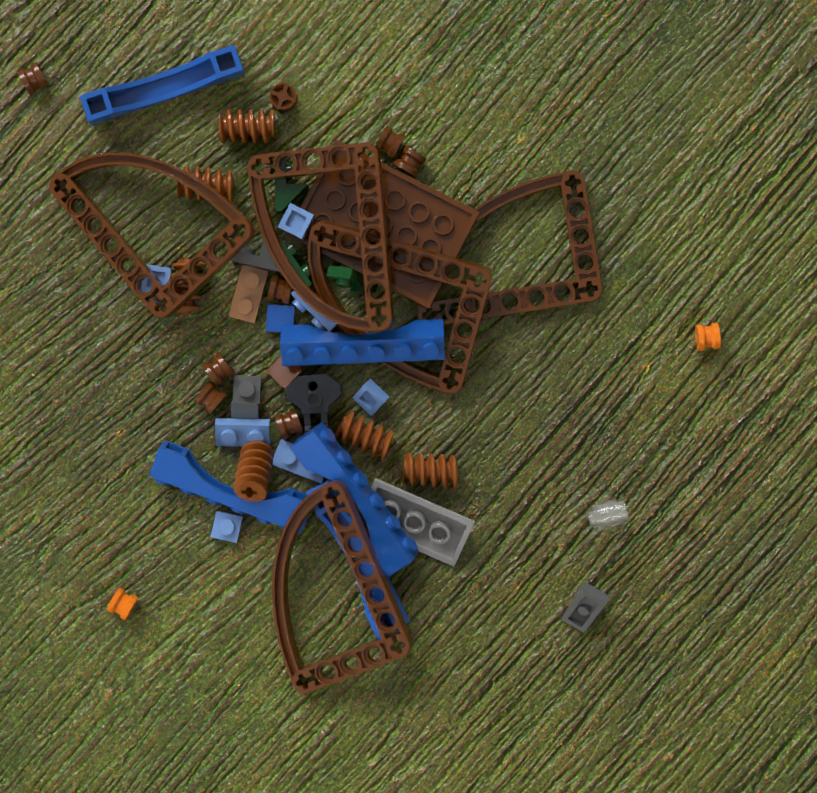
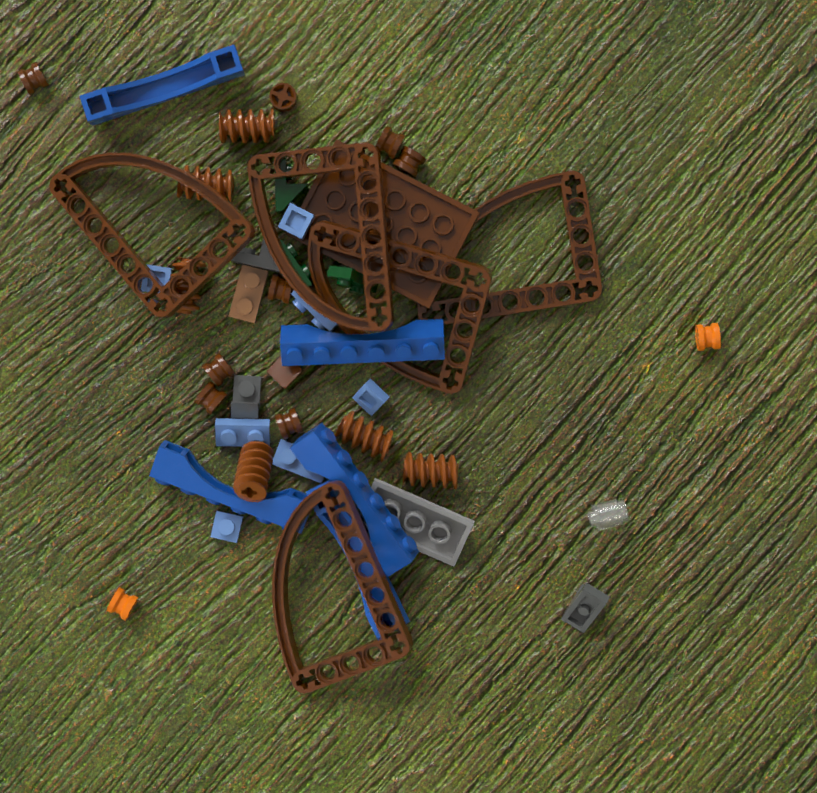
blue tile [266,304,295,333] -> none
black hinge [286,374,341,433] -> none

